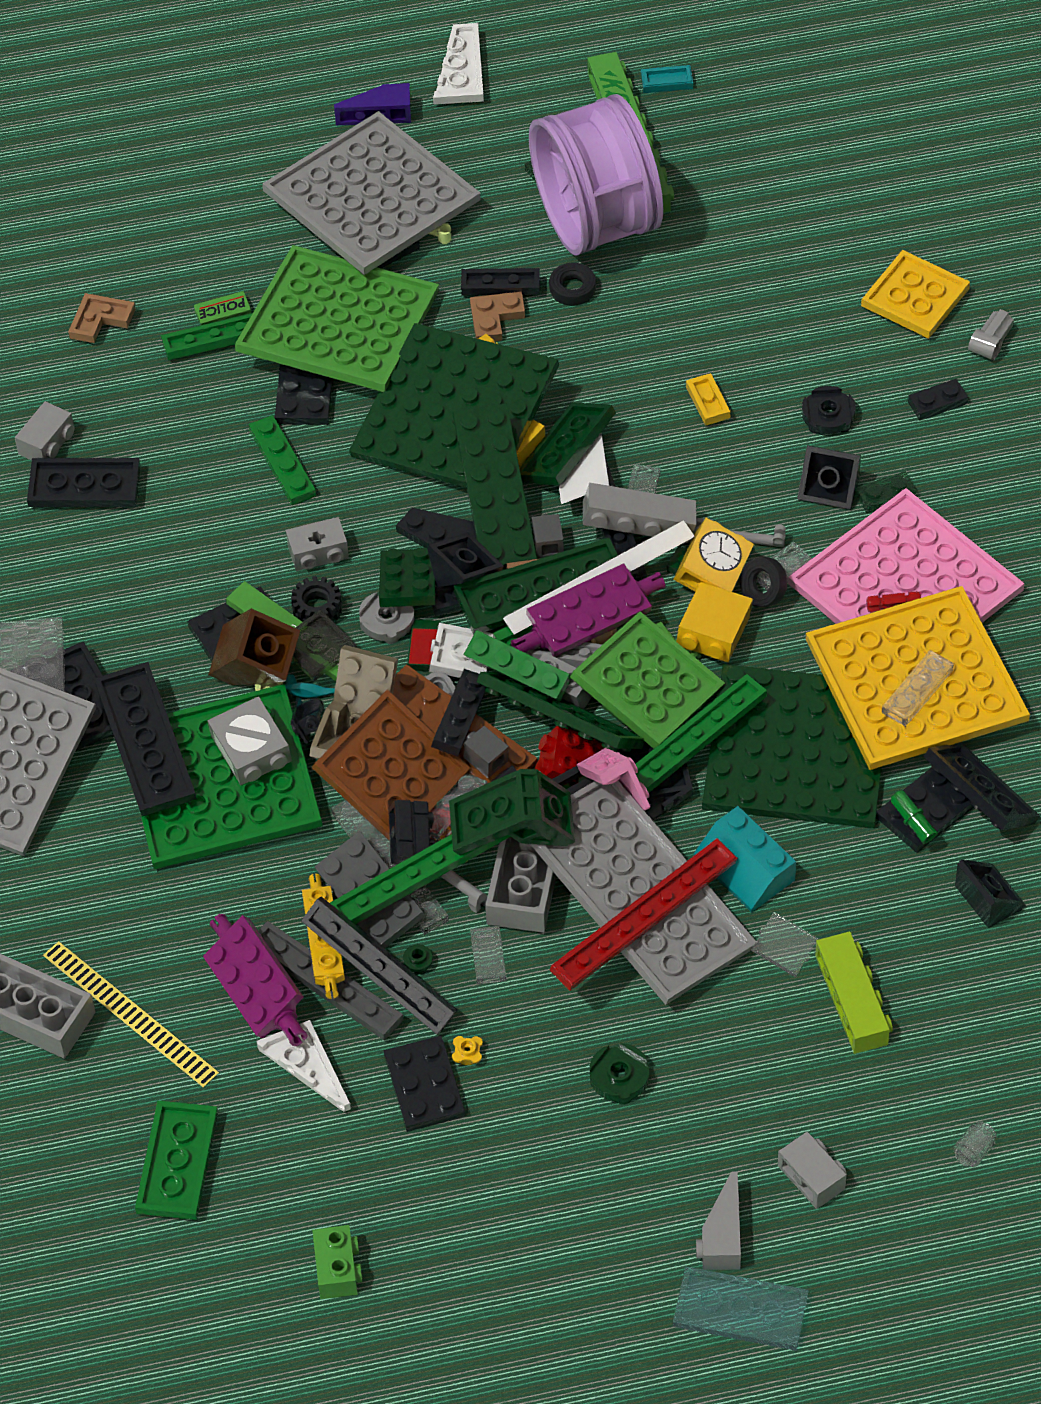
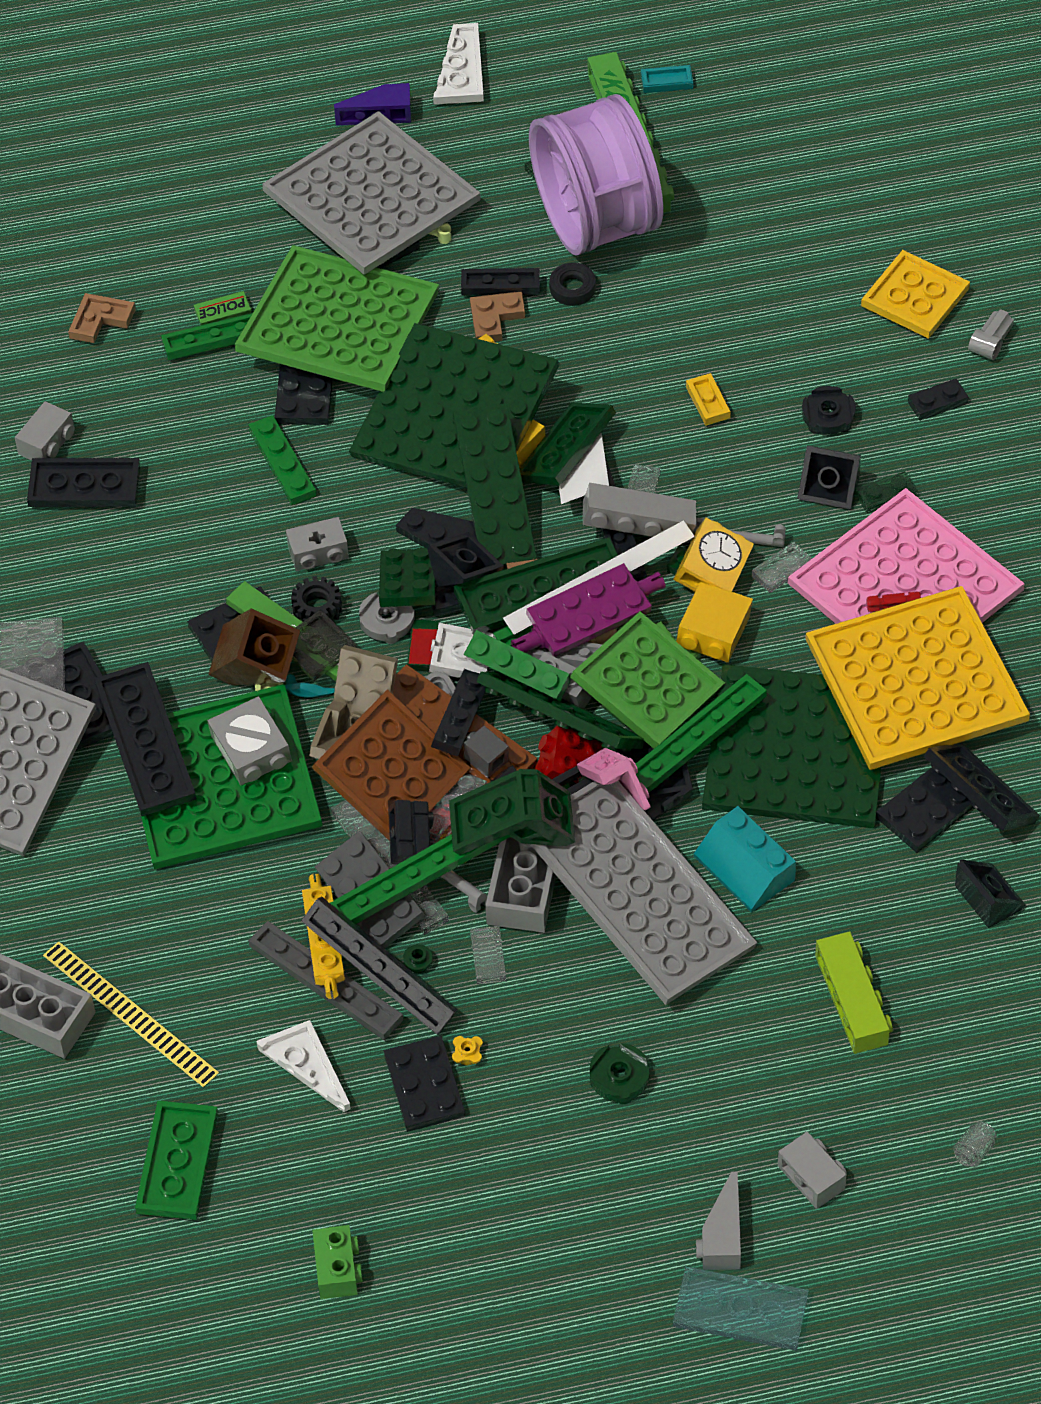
magenta plate [203,914,308,1046] -> none
black hinge [291,697,324,744] -> none
dark grey brick [532,514,564,559] -> none
red tile [550,838,737,991] -> none
black tyre [740,557,787,607] -> none
clear piece [751,912,818,977] -> none
clear plate [882,650,954,727] -> none
green axle [891,790,938,844] -> none

